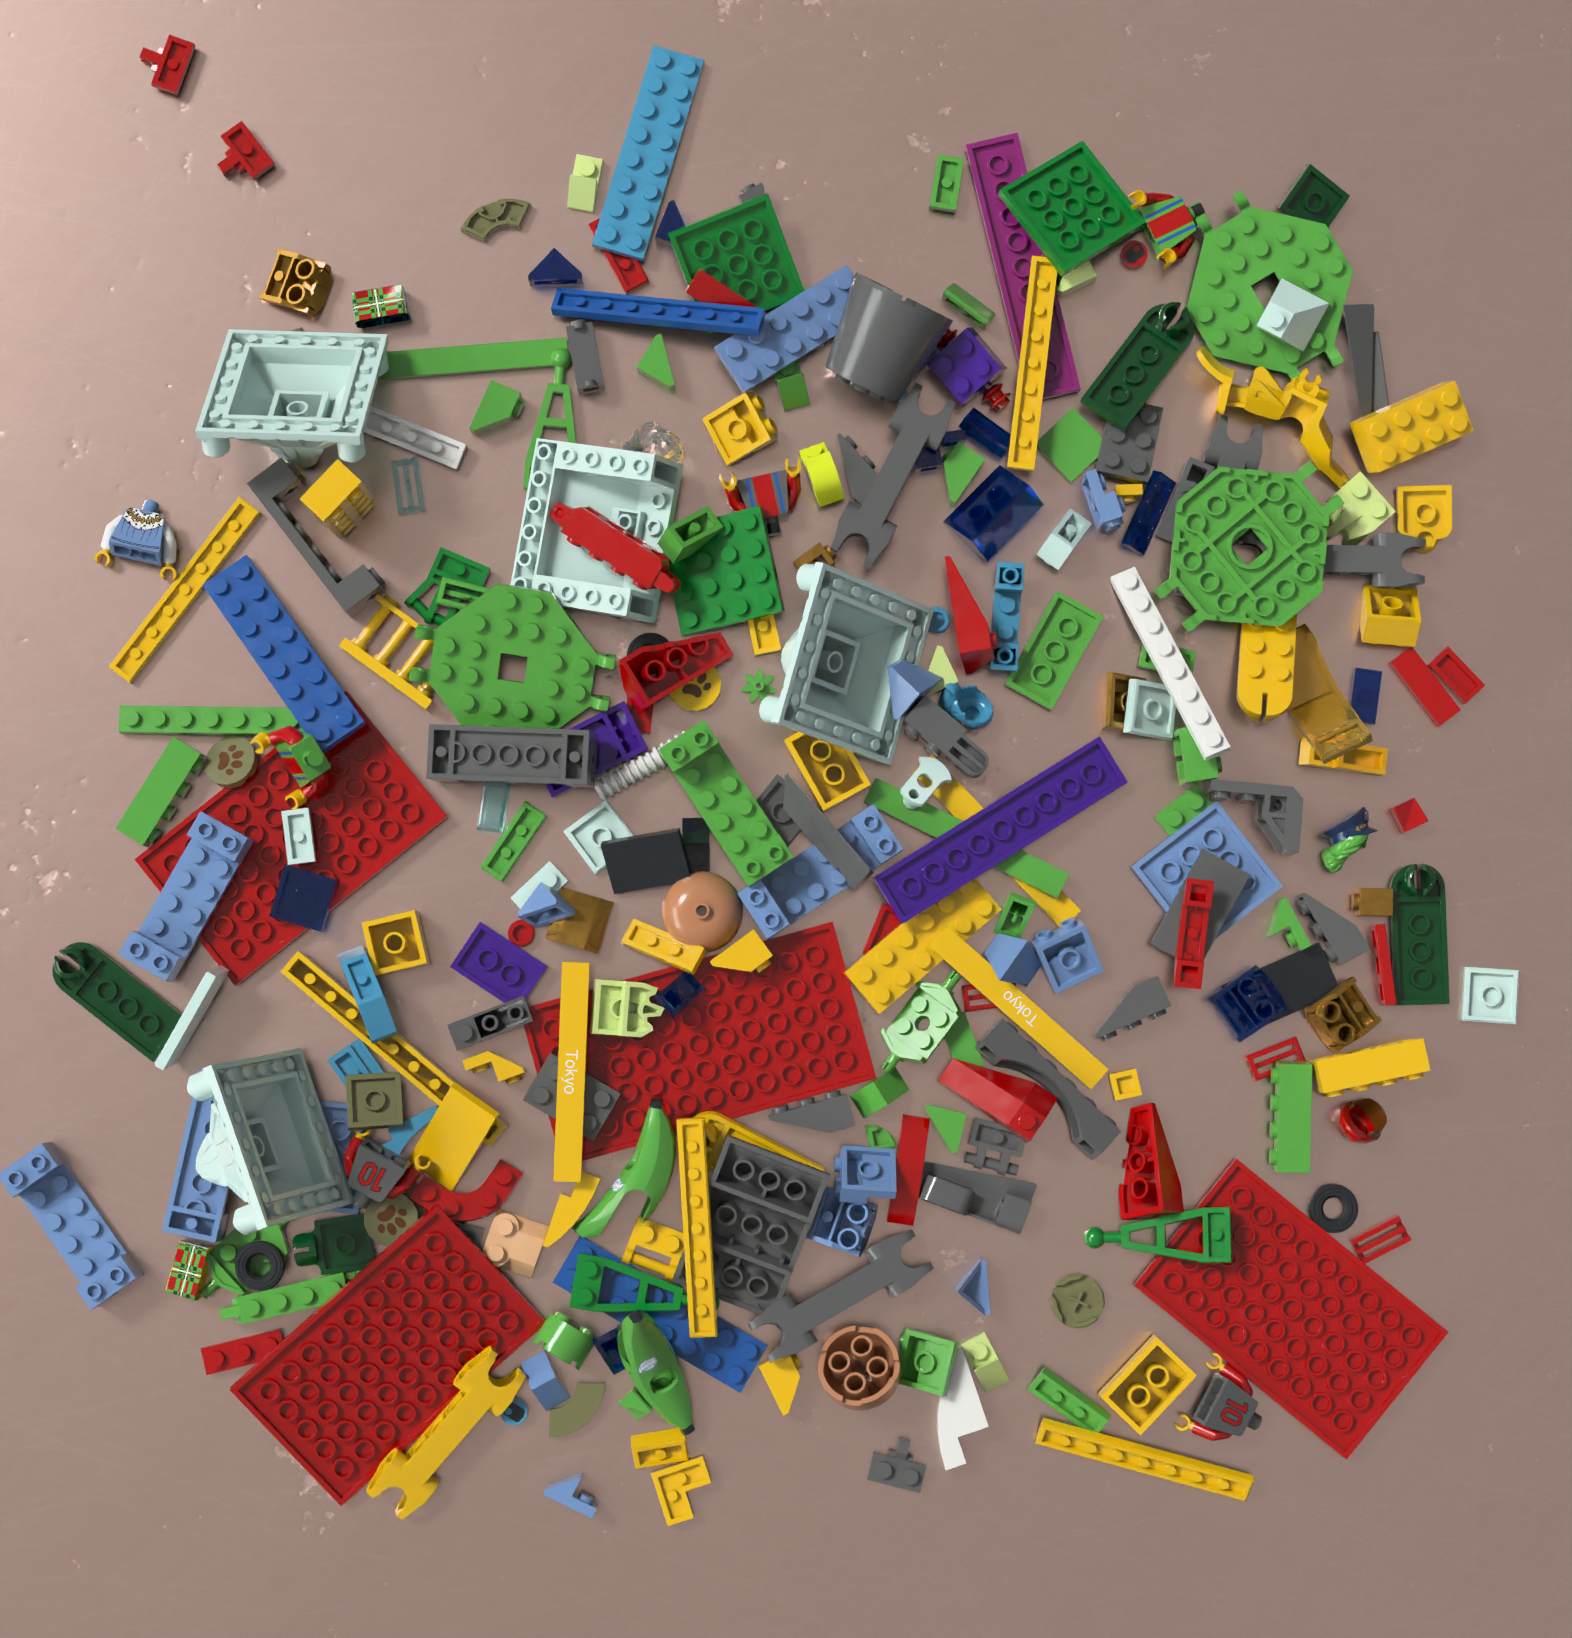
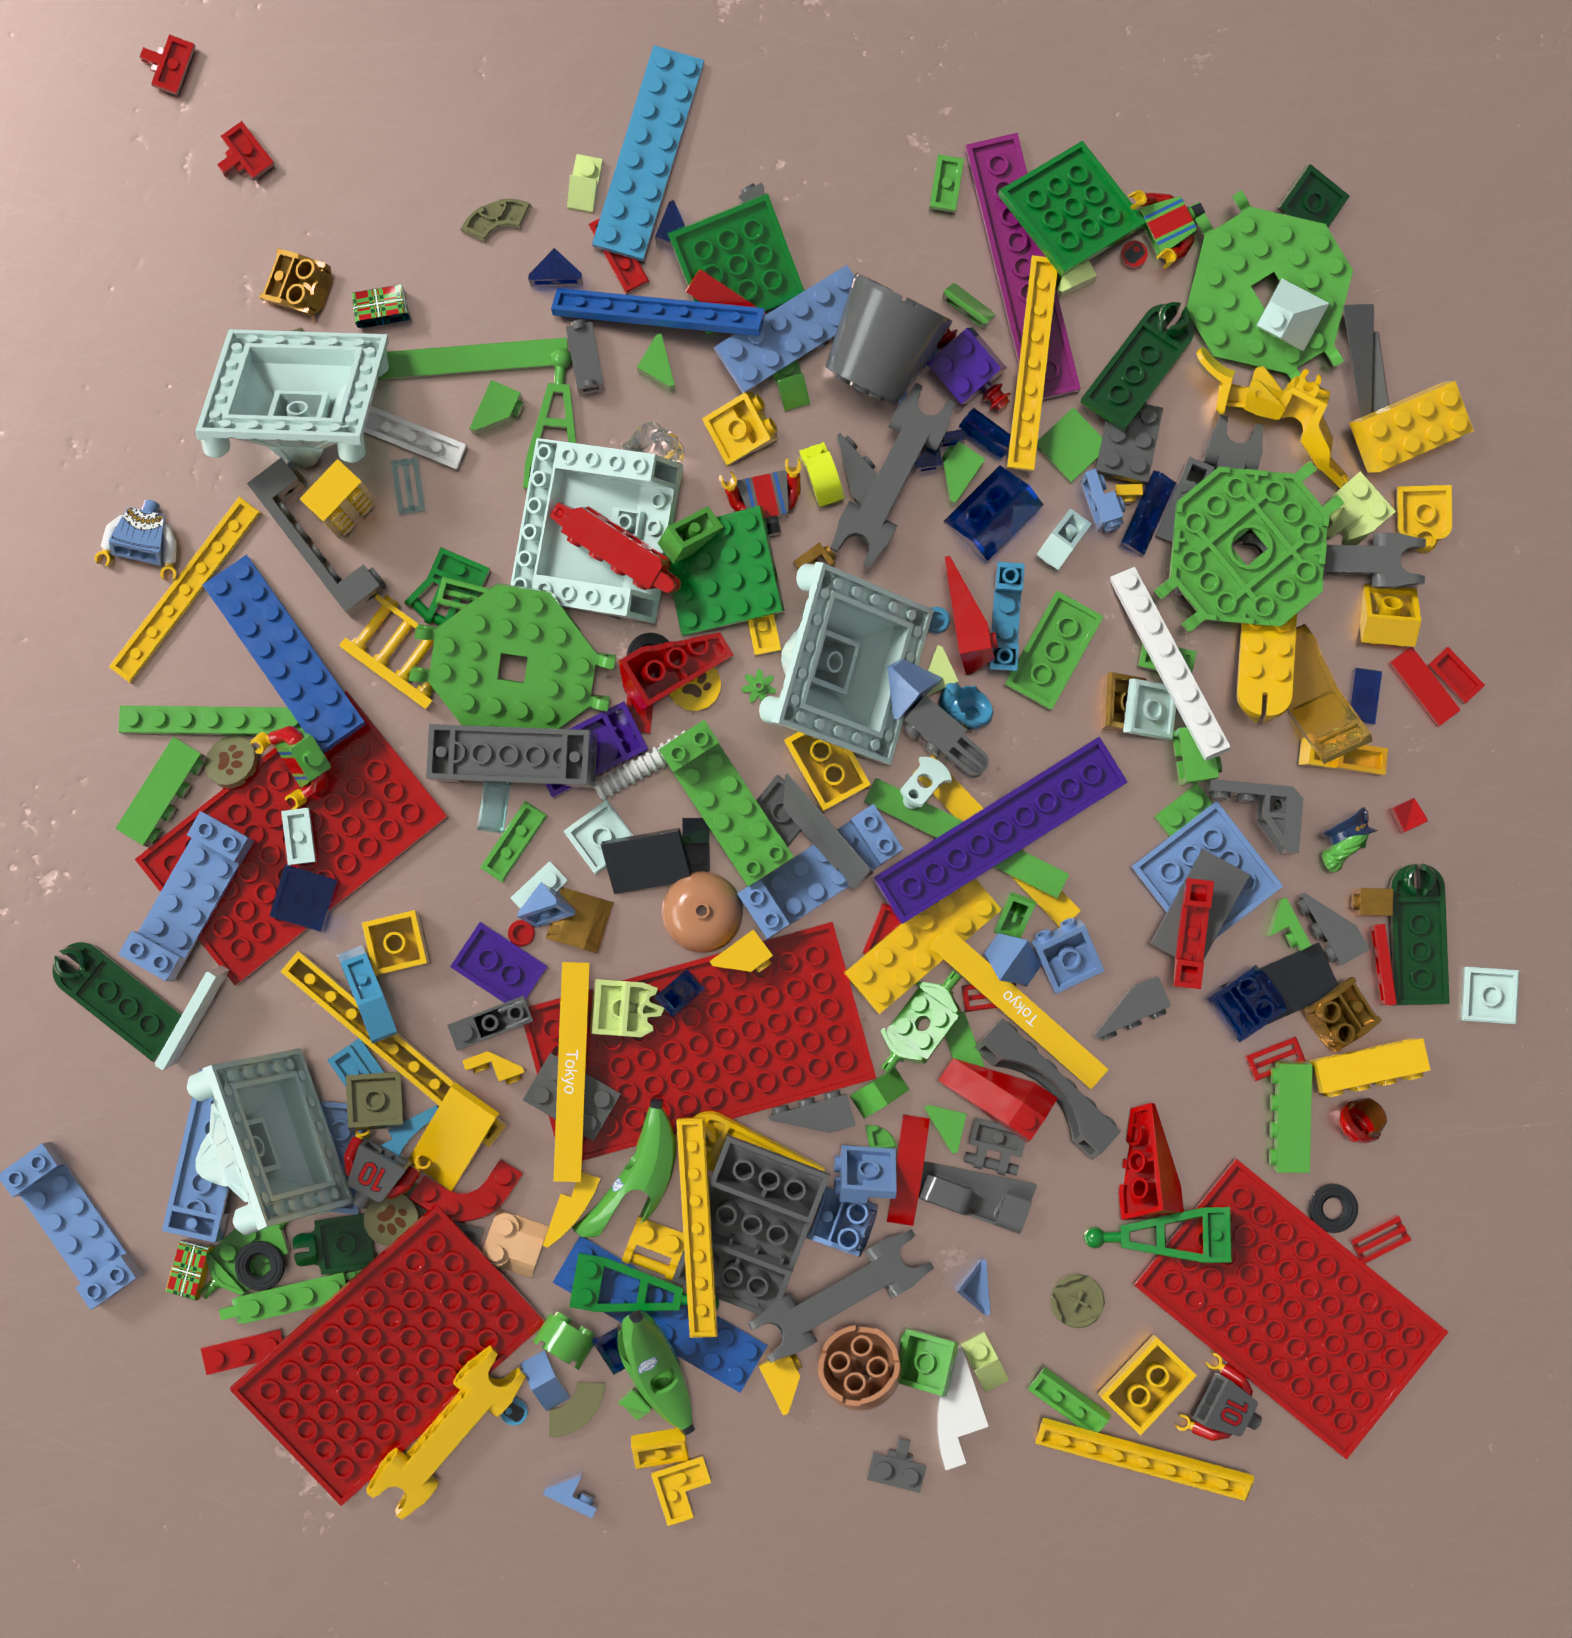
yellow plate [621,919,706,975] -> none
yellow plate [1109,1068,1142,1101] -> none

